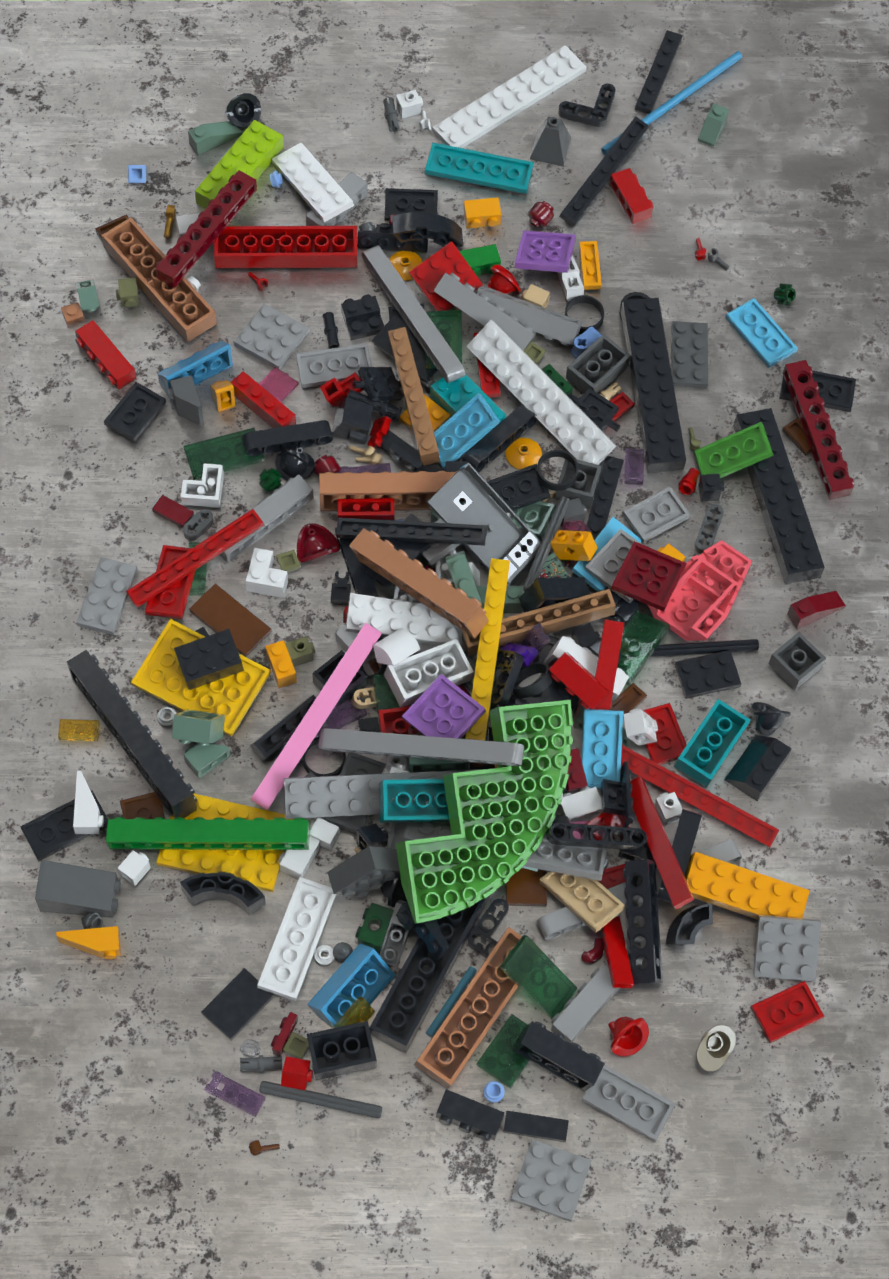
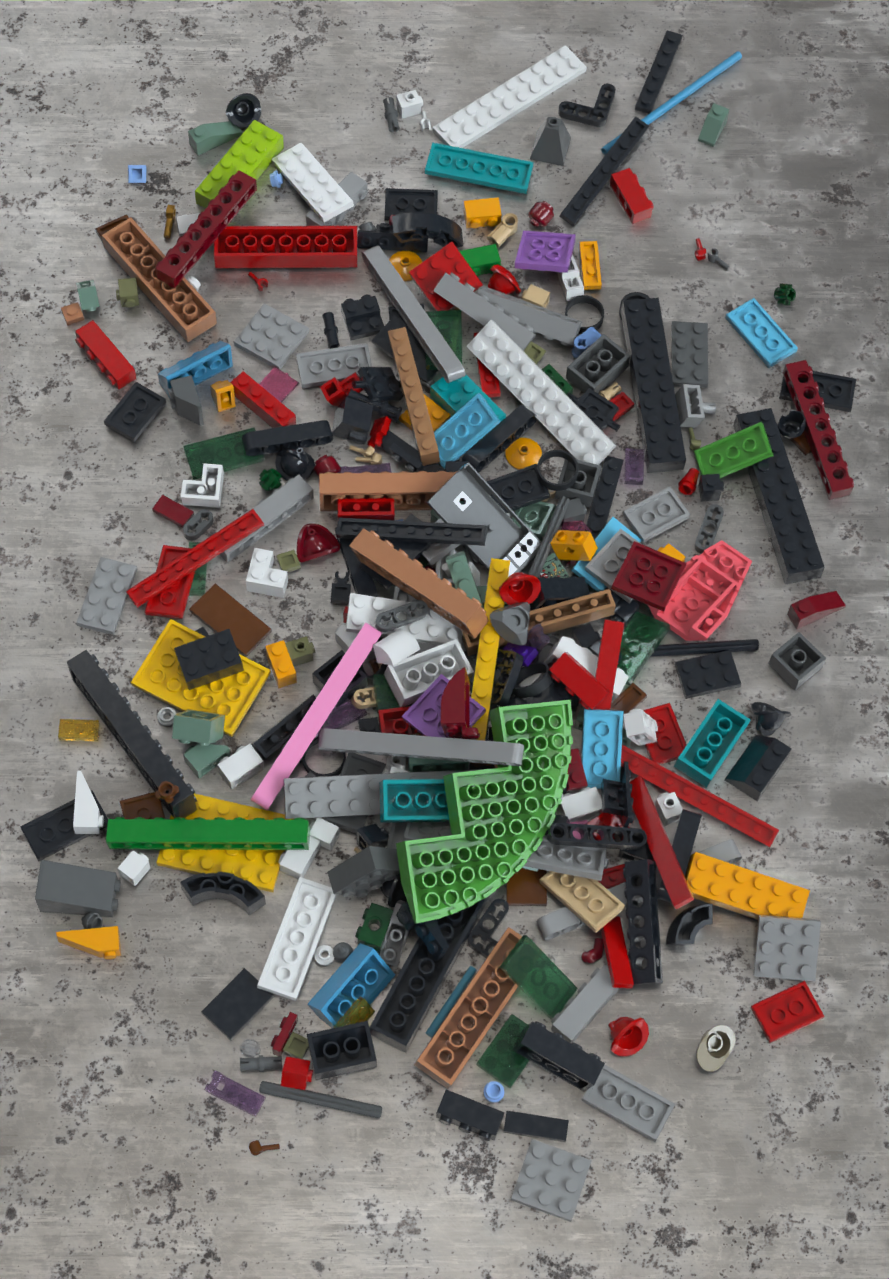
none -> reddish brown plate [155,781,179,803]
none -> white brick [217,744,264,790]
none -> dark grey beam [375,600,428,632]
none -> dark red piece [441,667,480,739]
none -> tan piece [487,213,518,248]
none -> dark grey hat [490,602,530,645]
none -> red helmet [498,572,541,605]
none -> light grey brick [675,384,716,428]
none -> black hair [777,410,806,439]

